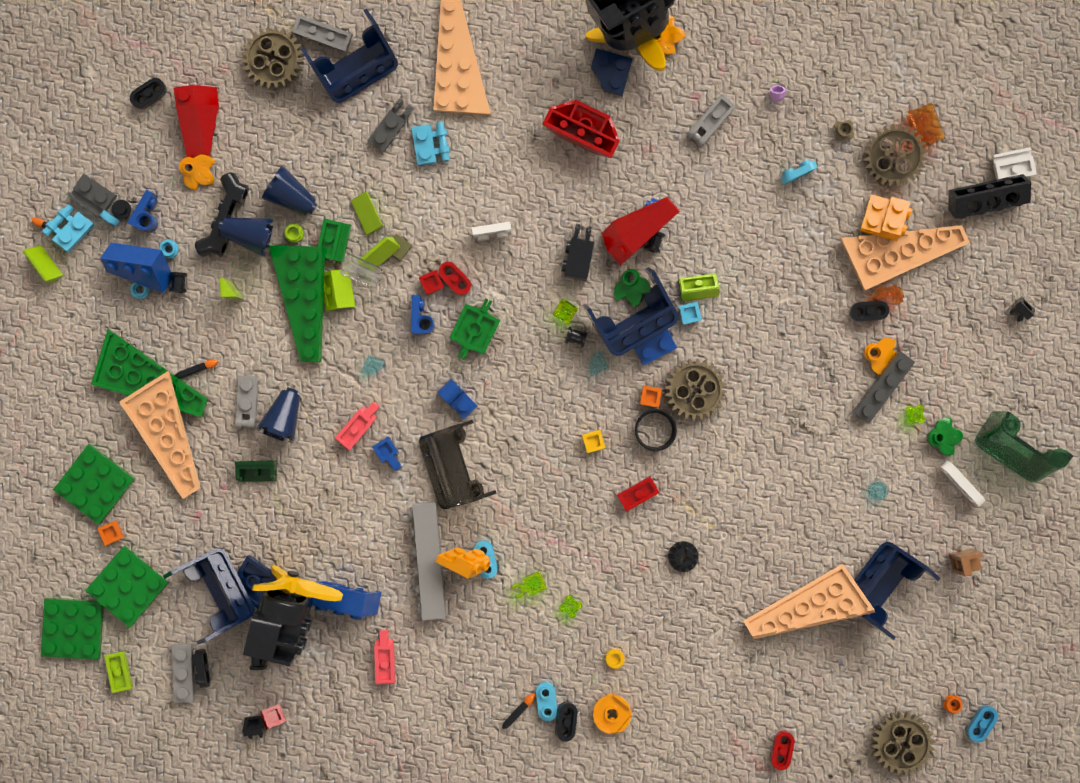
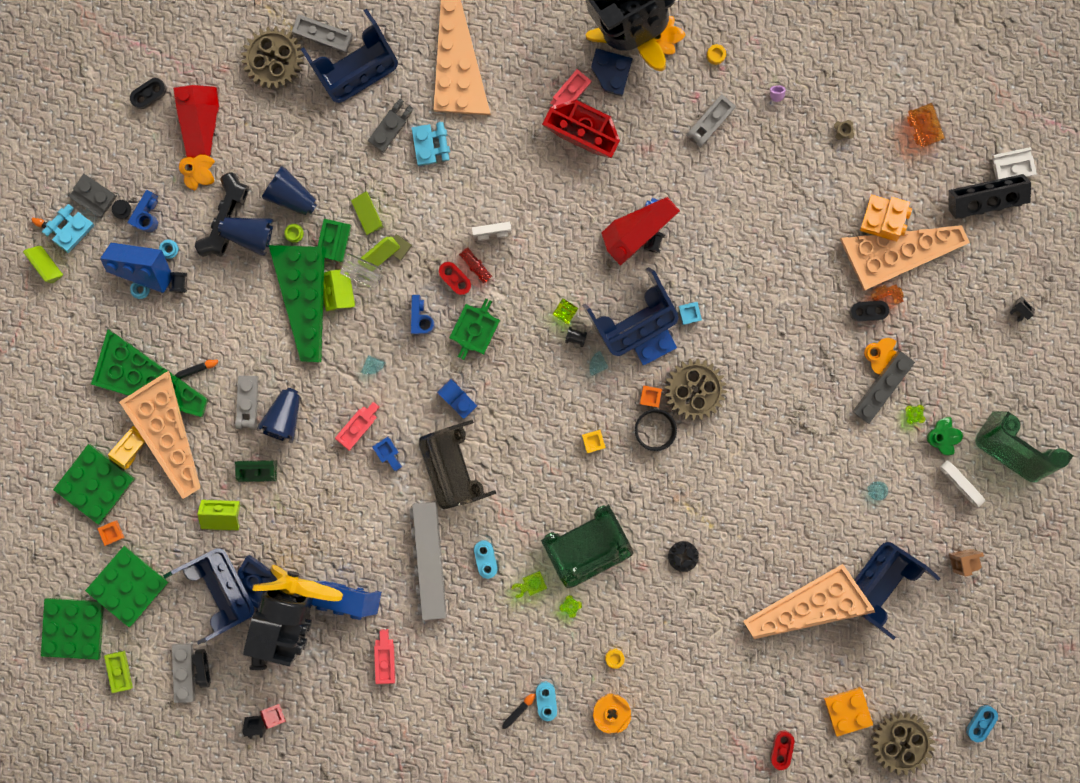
medium azure tile [100,210,120,226] -> none
lime slope [220,278,244,300] -> none
red plate [419,270,444,296] -> none
light orange plate [435,548,491,579] -> none
black plate [555,702,578,742] -> none
black hinge [561,224,594,281] -> none
green plate [614,269,651,307] -> none
red plate [617,476,660,512] -> none
lime slope [678,273,720,302] -> none
medium azure plate [780,159,818,185] -> none
dark tan gear [864,124,928,187] -> none
orange plate [943,695,962,714] -> none
none -> yellow plate [108,426,146,470]
none -> lime panel [197,500,240,531]
none -> clear red pin [459,247,493,284]
none -> clear green windscreen [541,504,634,588]
none -> coral hinge [550,69,592,106]
none -> yellow tile [706,44,726,65]
none -> light orange plate [824,687,873,737]

